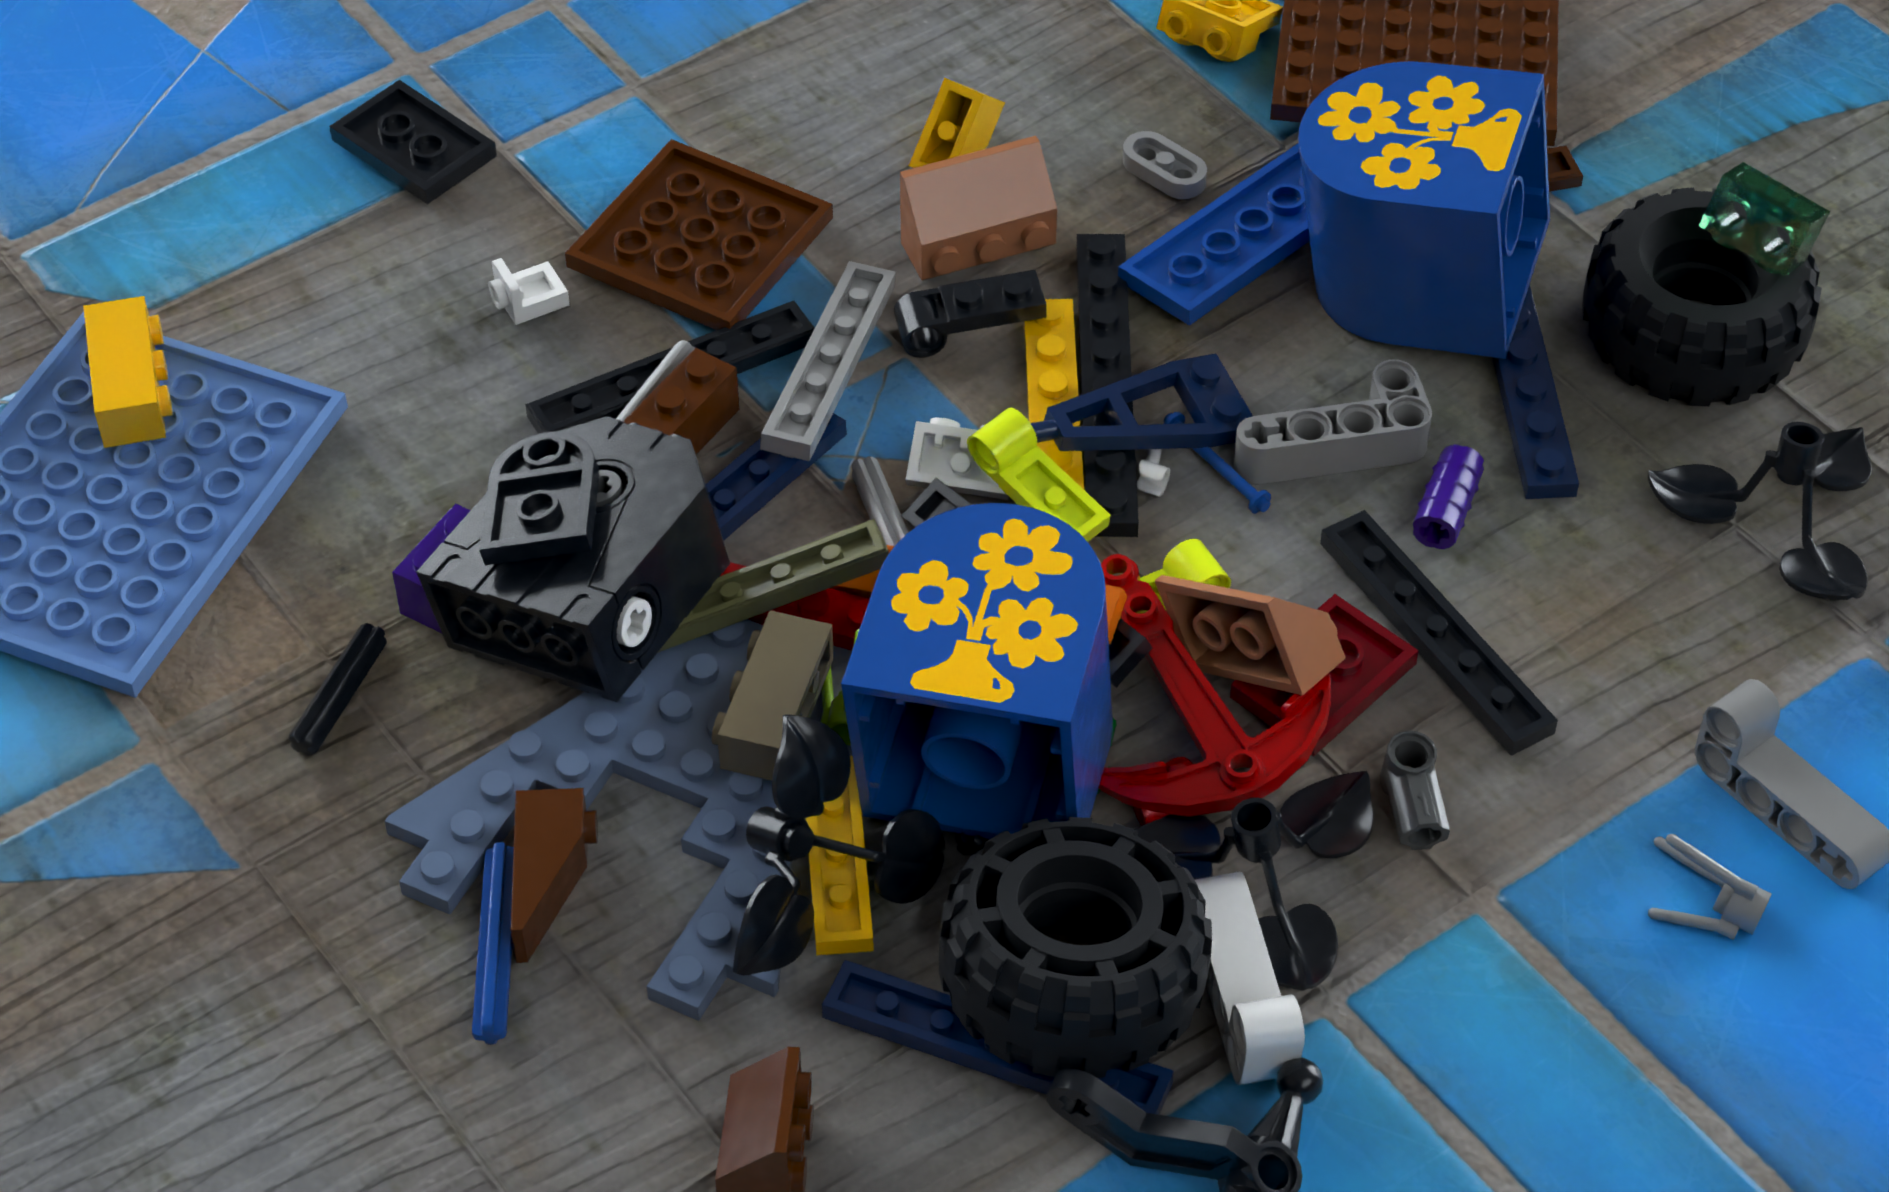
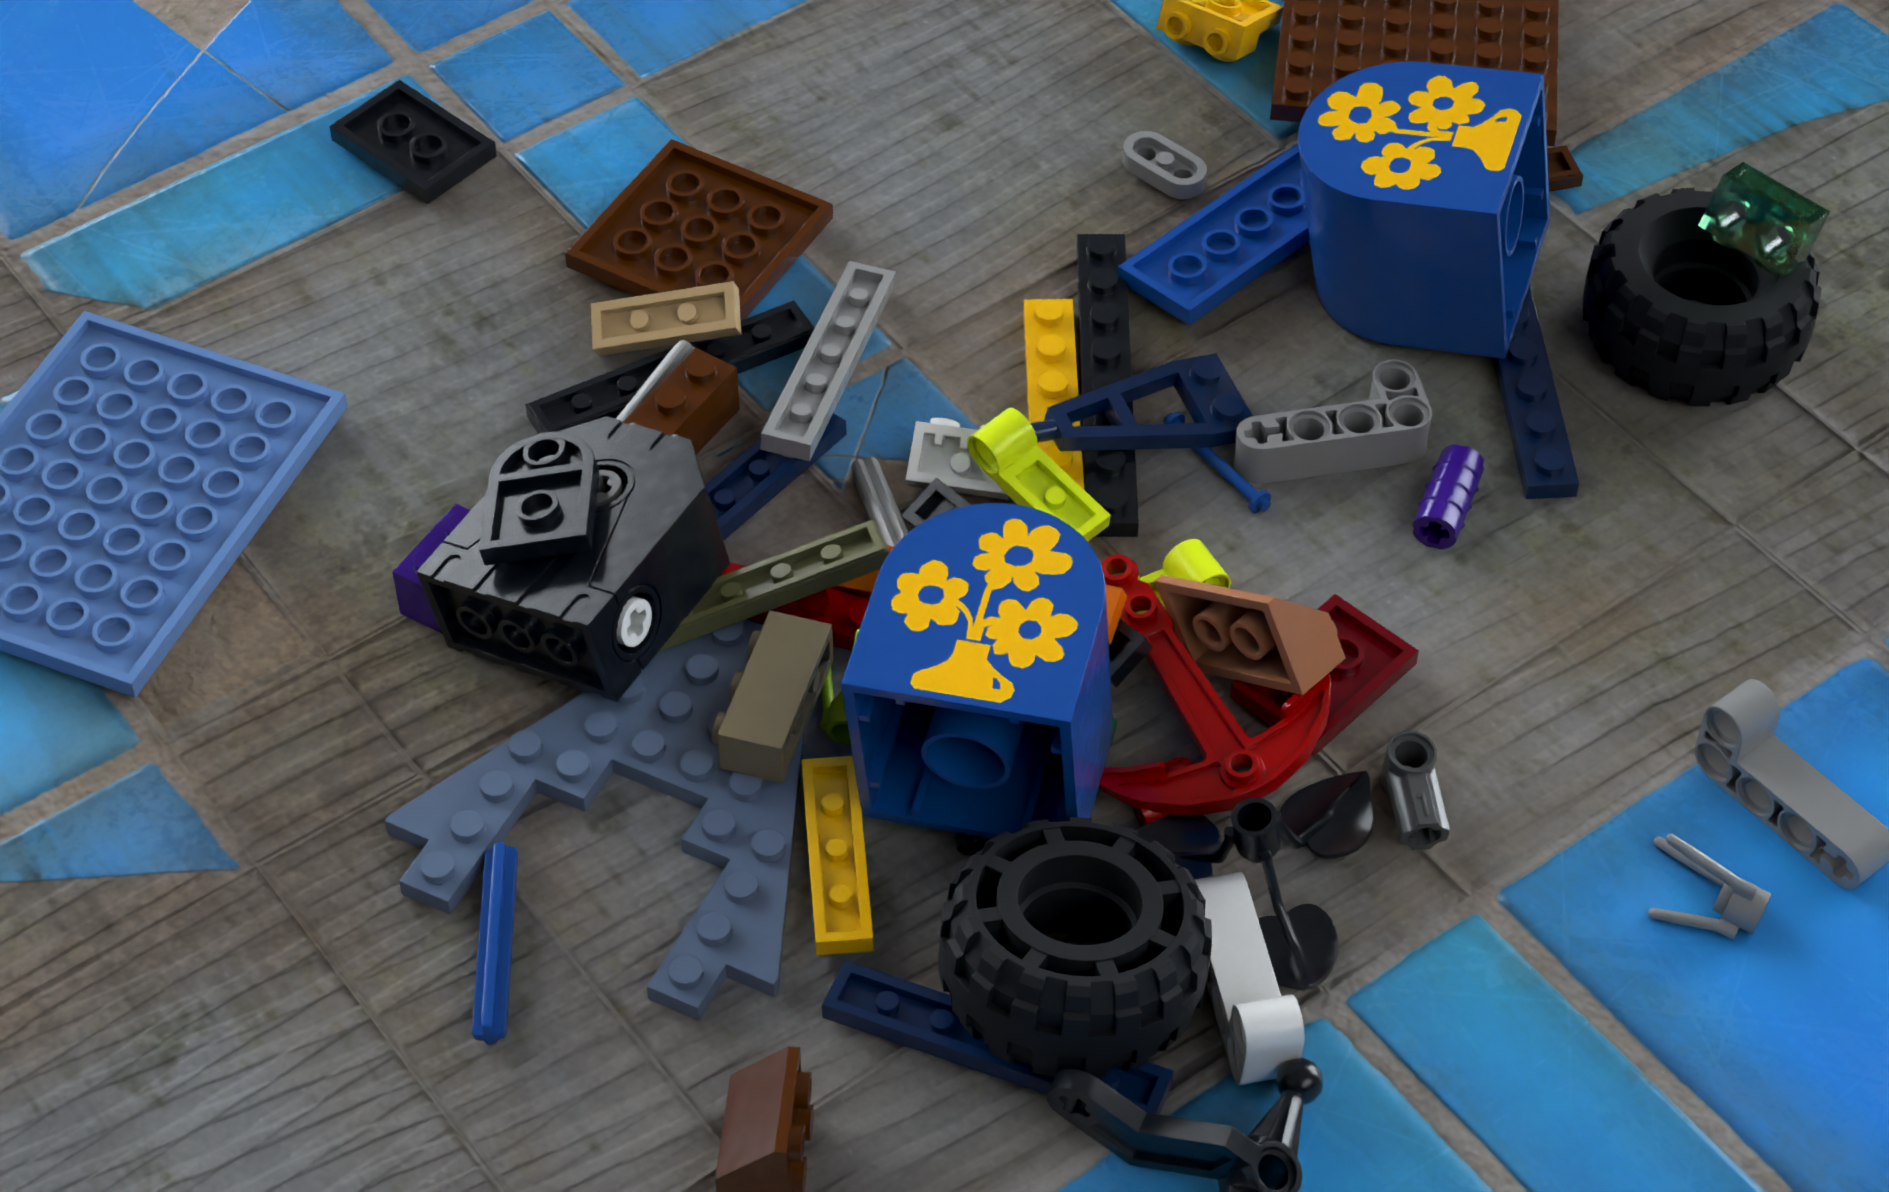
yellow brick [83,296,173,448] -> none
black axle [289,623,387,756] -> none
white bracket [488,258,570,325] -> none
reddish brown slope [511,788,598,963] -> none
black plant [733,714,945,976] -> none
black plate [894,270,1047,358] -> none
nougat slope [900,136,1057,281] -> none
yellow slope [908,78,1005,168] -> none
white hand [1137,449,1170,497] -> none
black plate [1320,510,1558,756] -> none
black plant [1648,422,1872,600] -> none
none -> tan plate [591,281,741,356]

